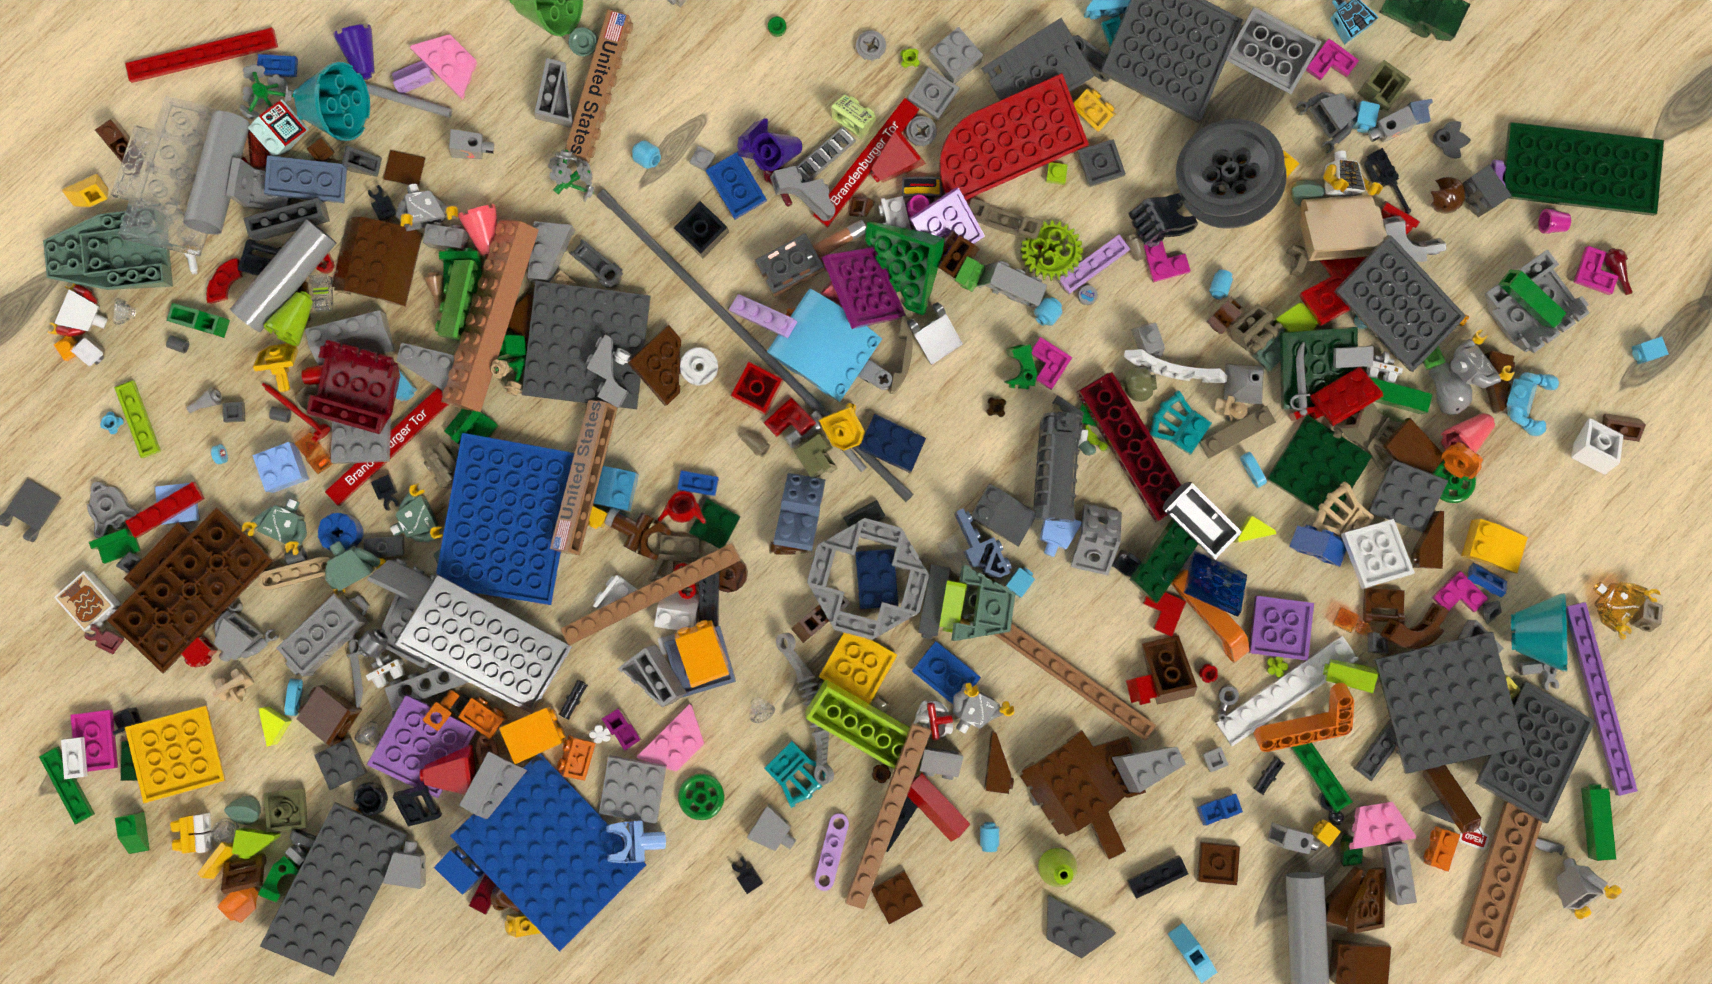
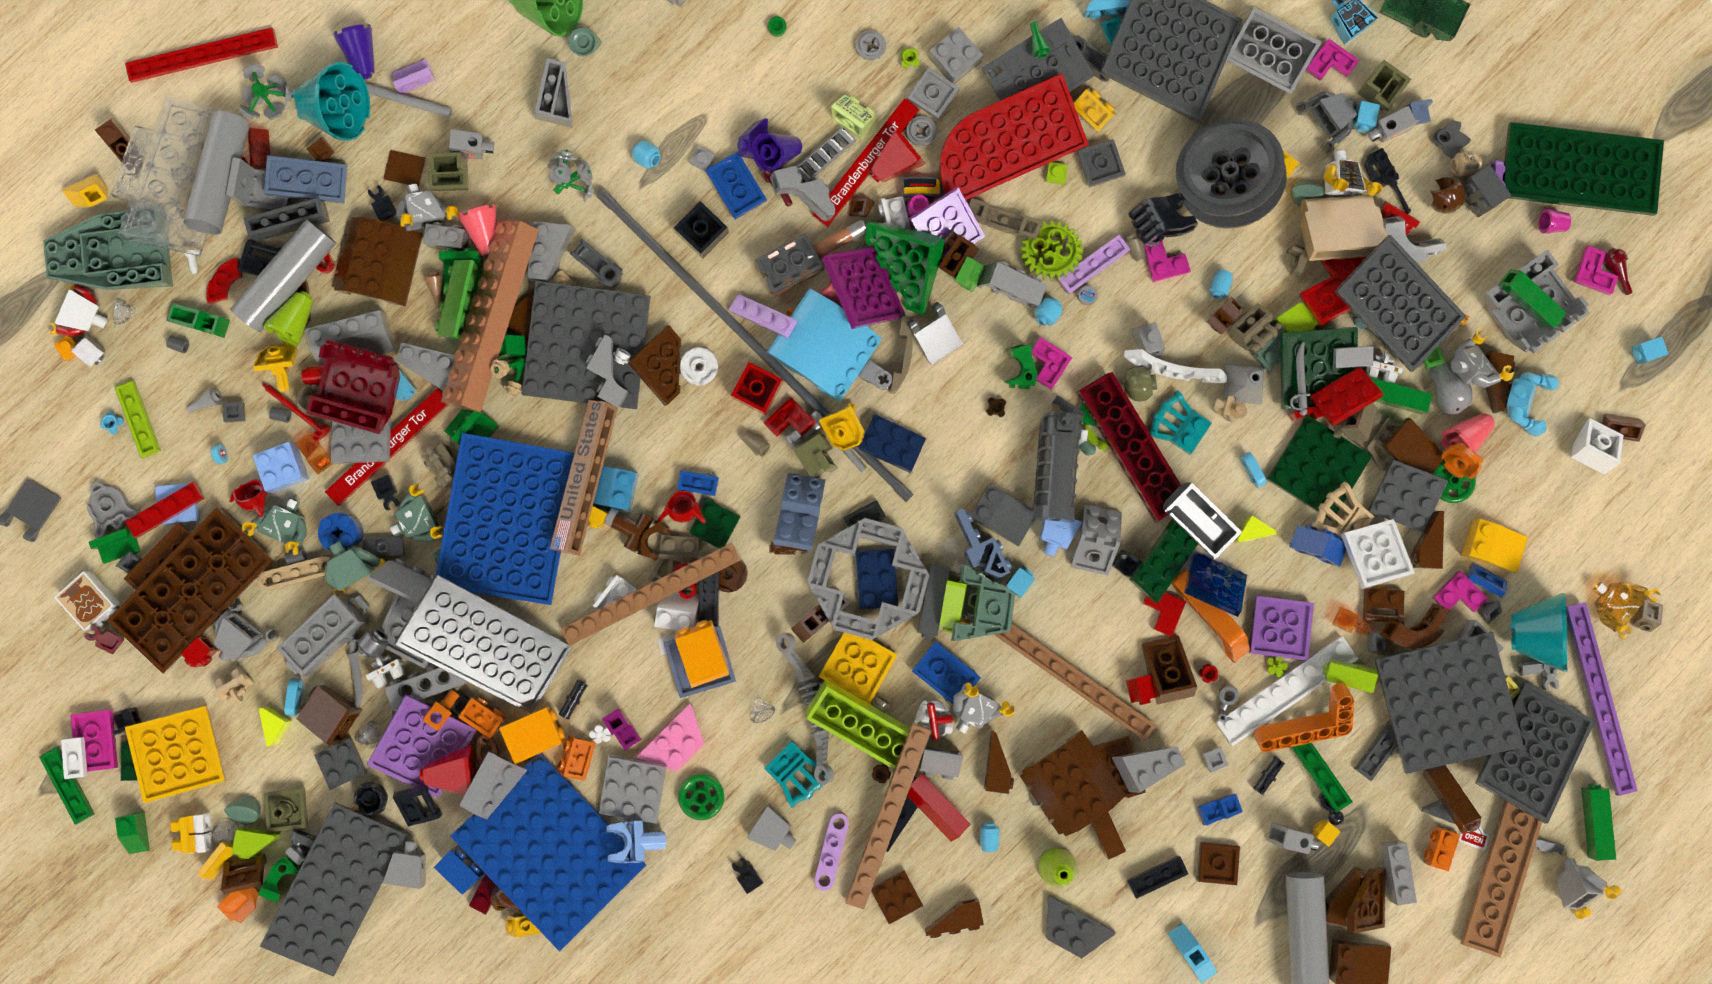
light aqua slope [248,100,309,157] -> none
blue plate [257,54,298,77] -> none
clear leg [309,274,333,312] -> none
dark grey slope [342,146,382,177] -> none
bright pink wing [410,34,477,100] -> none
medium nougat brick [565,9,633,163] -> none
light grey wedge [617,645,687,707] -> none
dark tan plate [1199,406,1276,459] -> none
dark green plate [1340,833,1363,867] -> none
bright pink wing [1349,802,1416,850] -> none
none -> red piece [229,479,267,517]
none -> olive plate [428,152,469,191]
none -> reddish brown slope [925,898,984,938]
none -> green cone [1030,21,1051,59]
none -> tan head [1451,151,1482,177]

